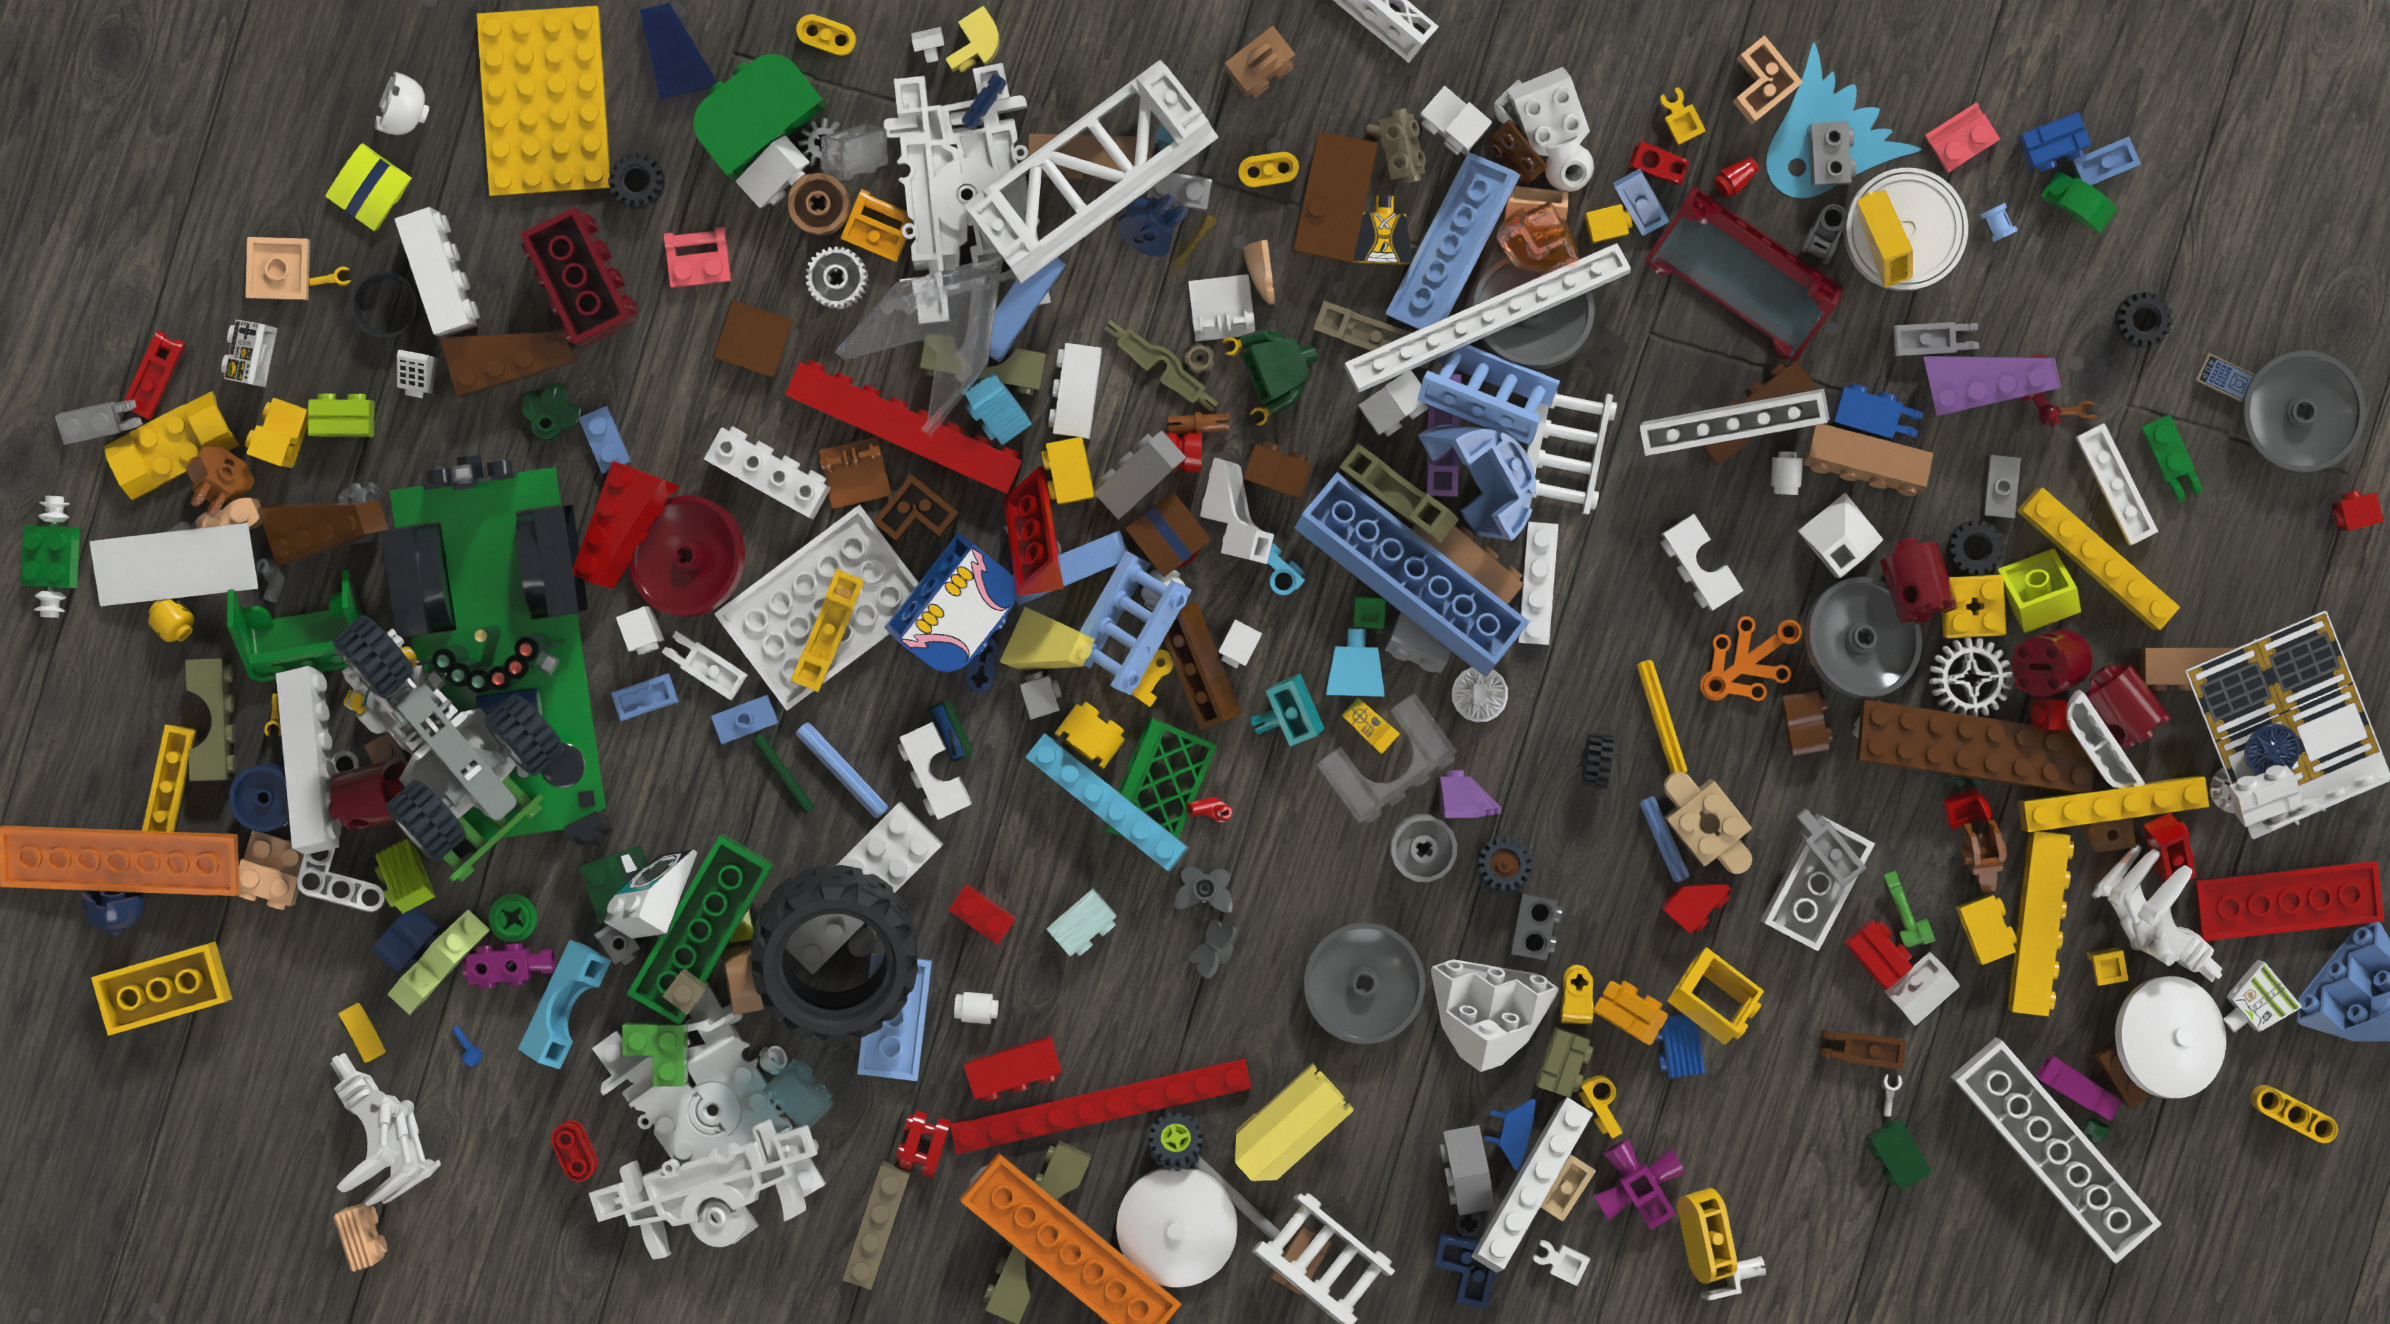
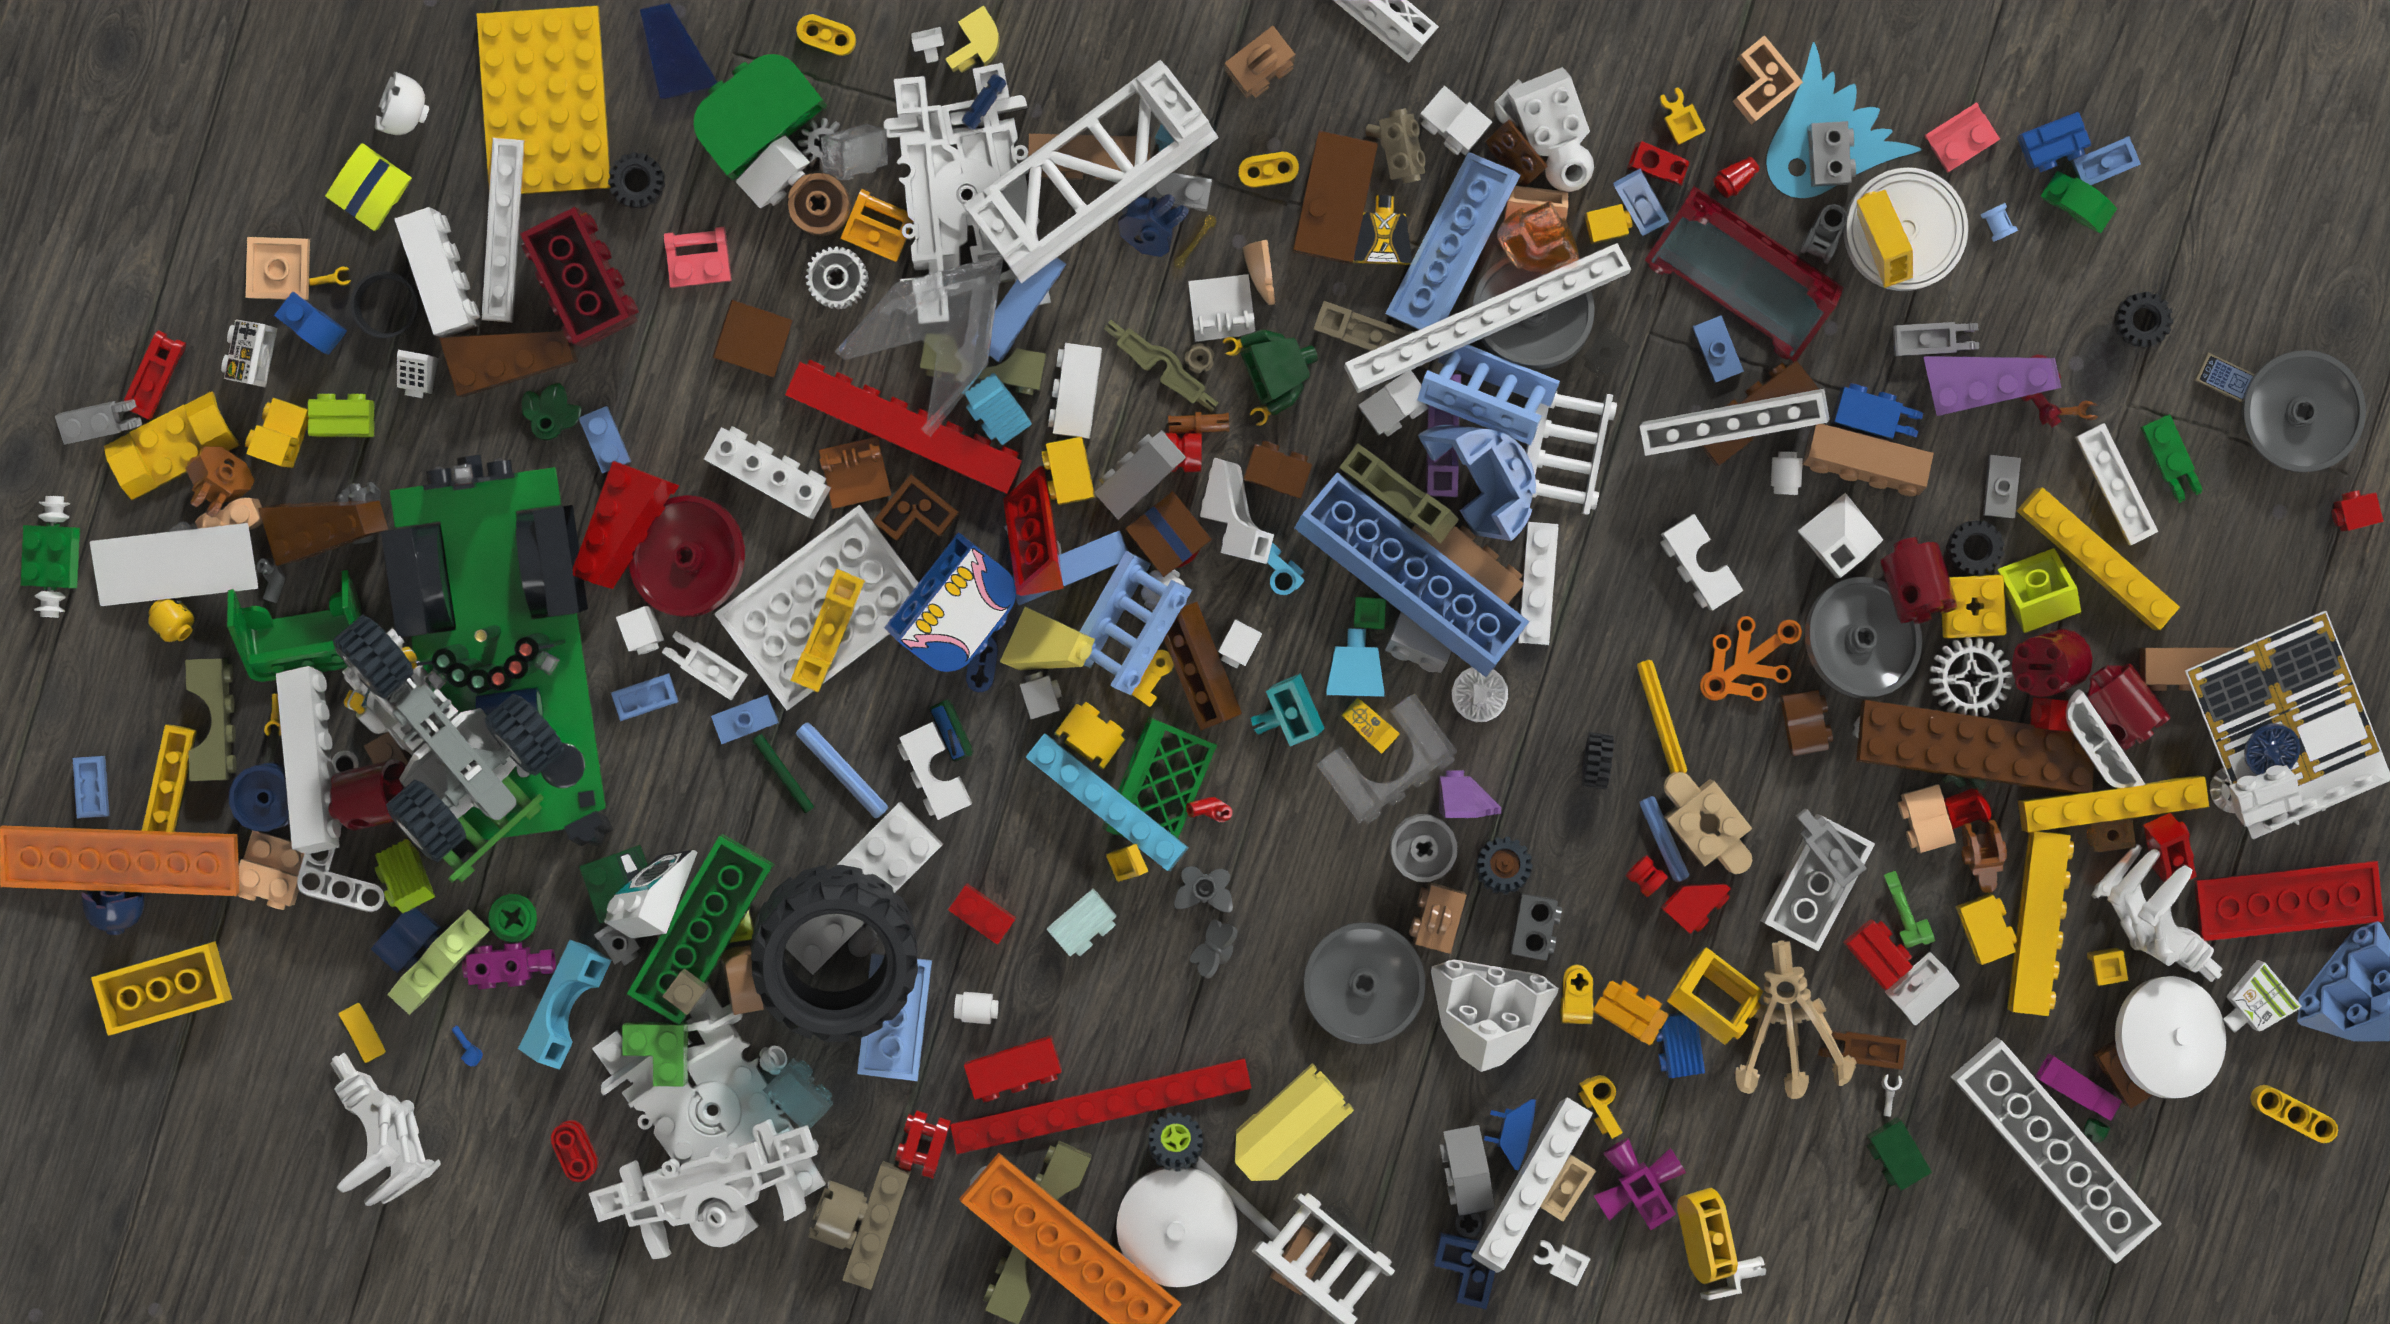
light nougat brick [334,1202,388,1272] -> none
olive brick [1534,1026,1593,1098] -> none
none -> medium blue plate [73,756,110,818]
none -> blue brick [274,291,347,355]
none -> white tile [482,138,525,323]
none -> dark tan brick [808,1180,868,1250]
none -> yellow tile [1106,844,1148,882]
none -> medium nougat brick [1409,882,1467,954]
none -> red wheel [1625,855,1668,897]
none -> medium blue plate [1692,315,1744,383]
none -> tan piece [1734,940,1857,1099]
none -> light nougat brick [1898,784,1956,853]

